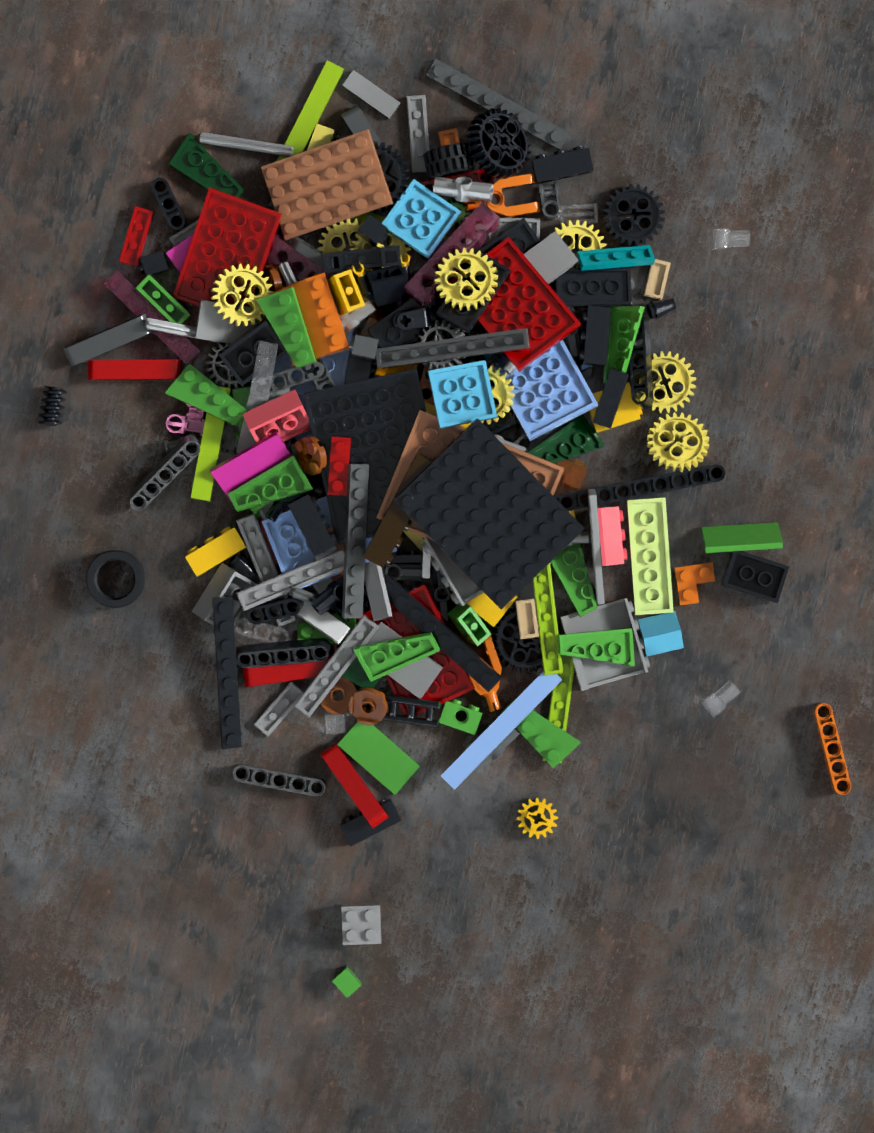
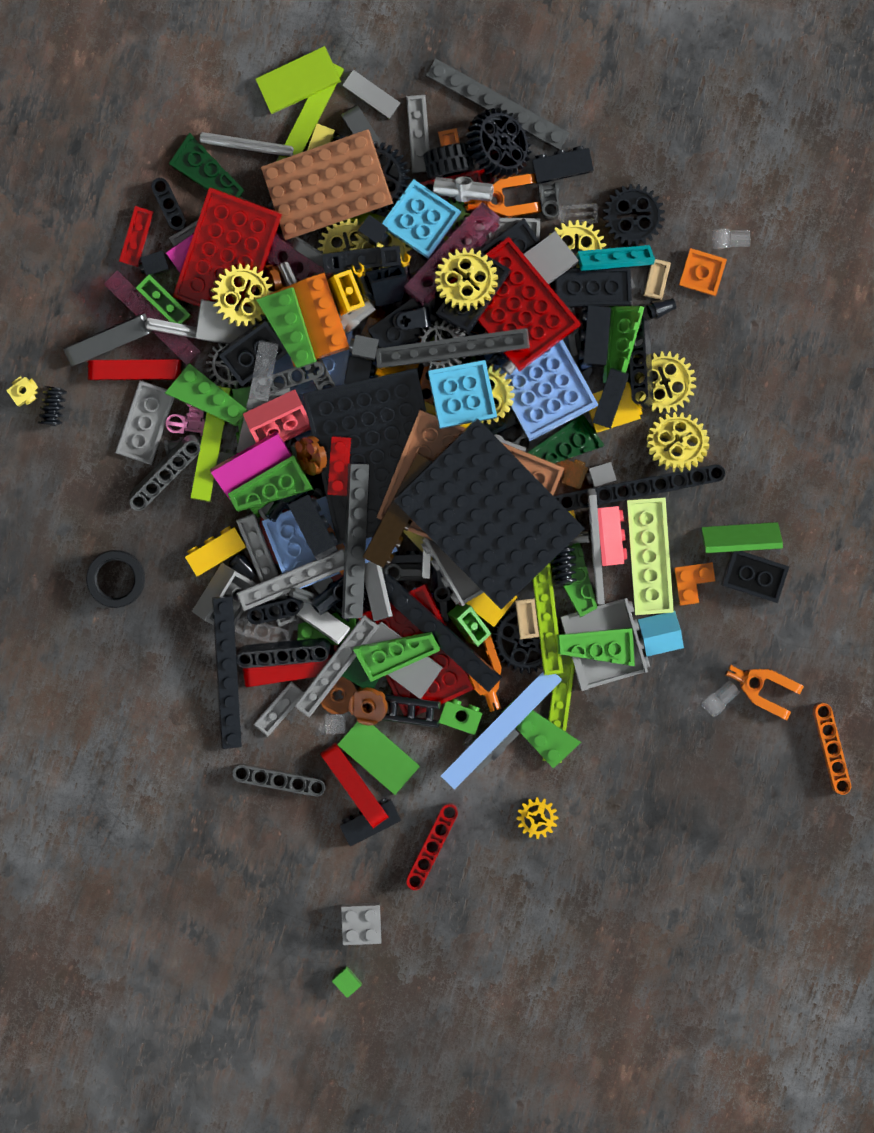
none -> light yellow brick [6,376,39,407]
none -> light grey tile [115,380,175,465]
none -> lime tile [256,46,341,114]
none -> red beam [406,803,458,890]
none -> black piece [551,546,577,587]
none -> light grey brick [586,462,616,487]
none -> orange plate [679,248,727,296]
none -> orange piece [725,665,804,720]

